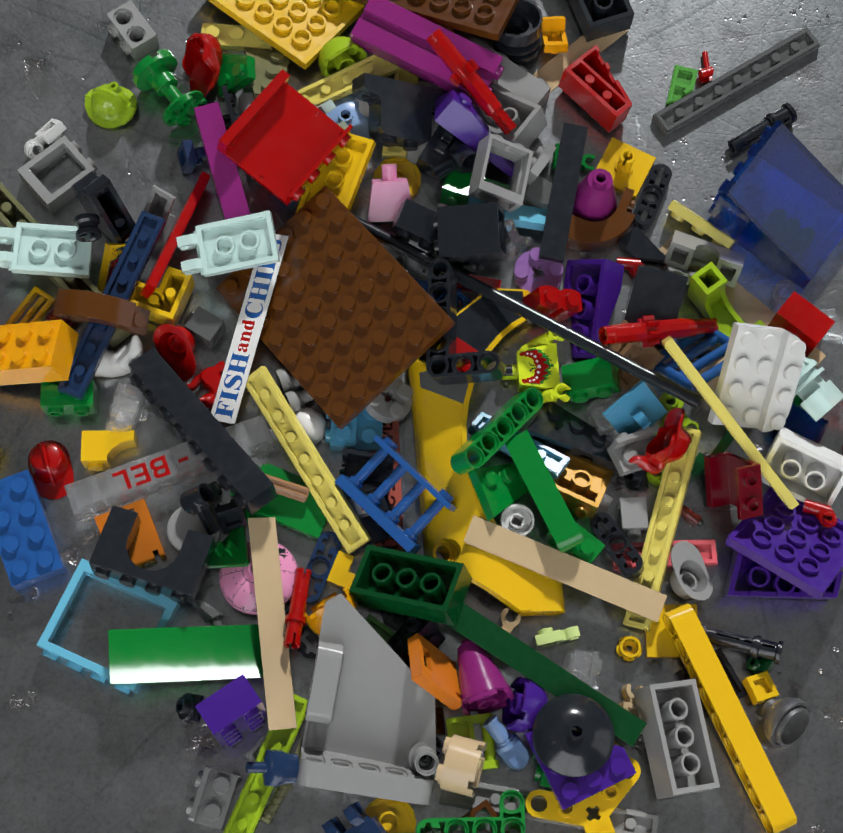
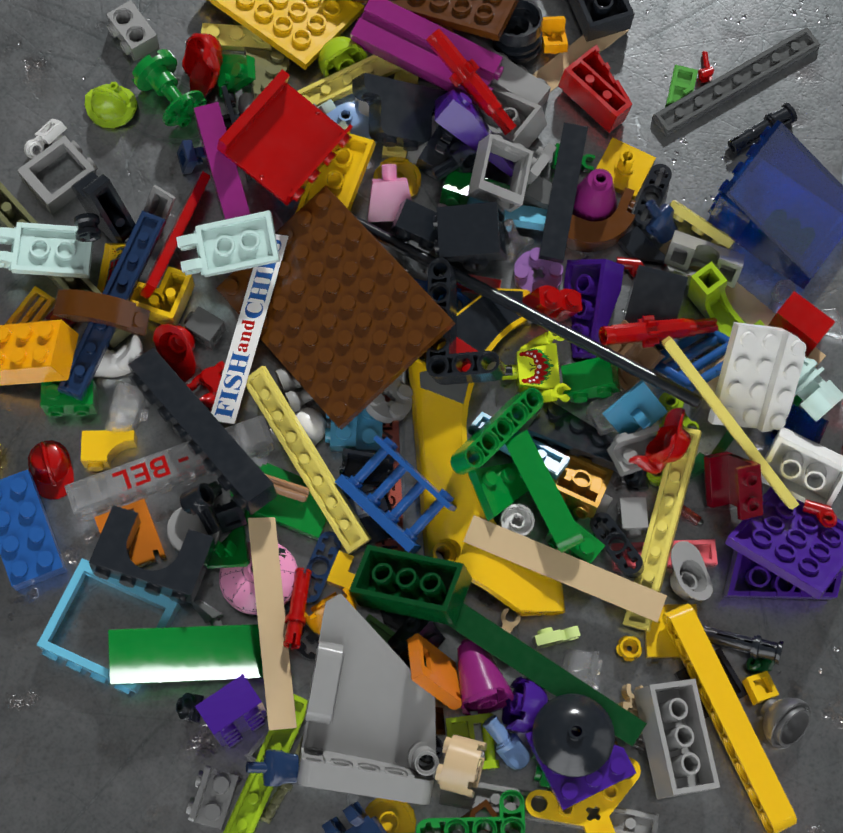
none -> dark blue piece [646,199,678,244]

